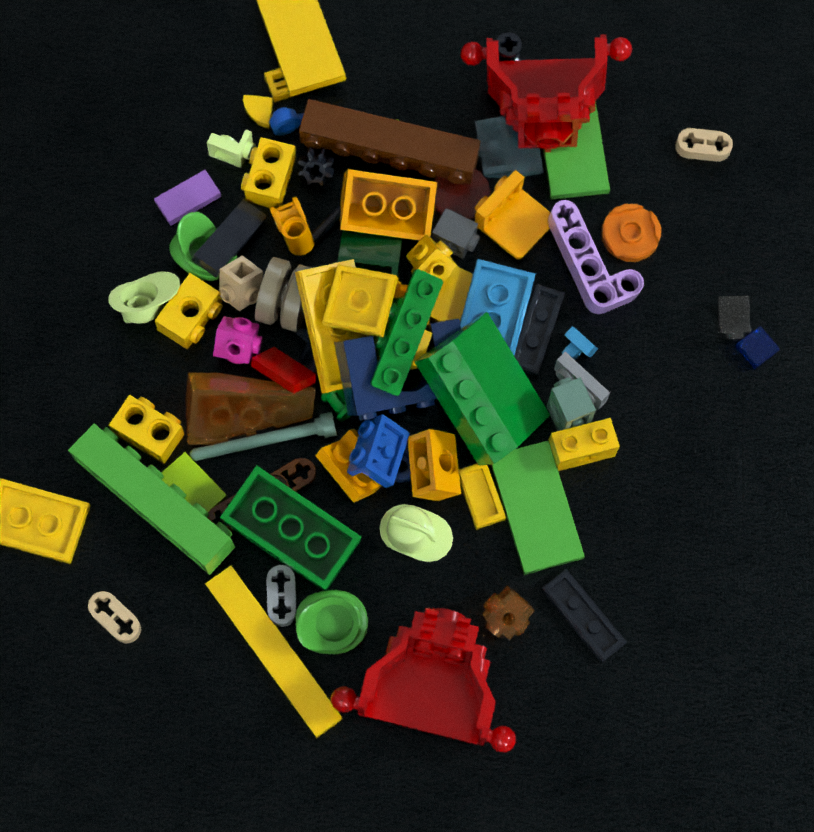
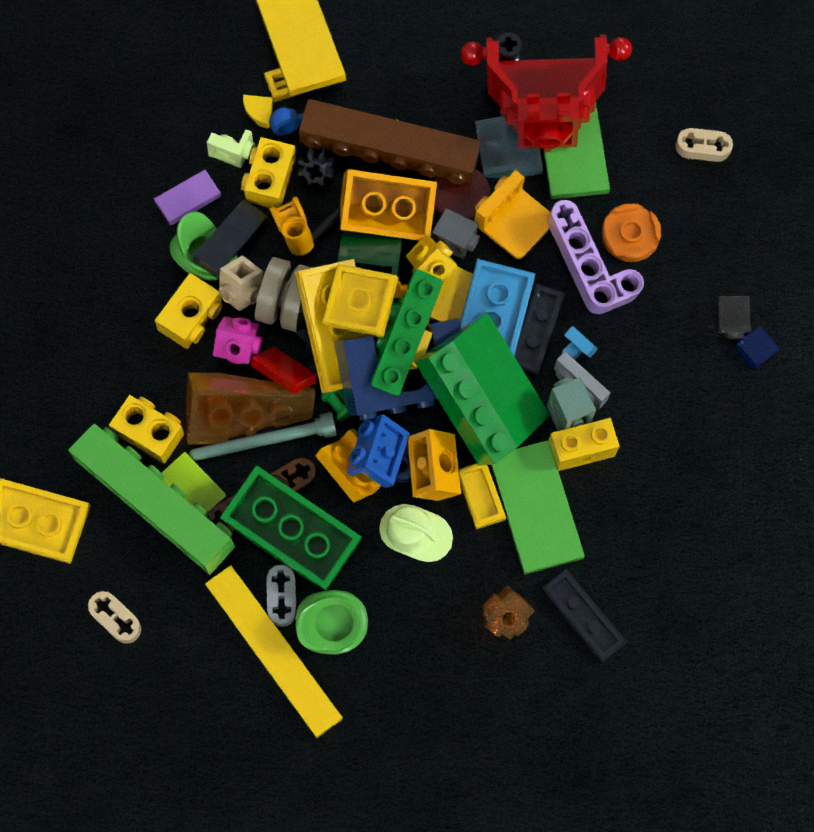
yellowish green piece [108,272,180,324] -> none
red piece [331,608,516,753] -> none

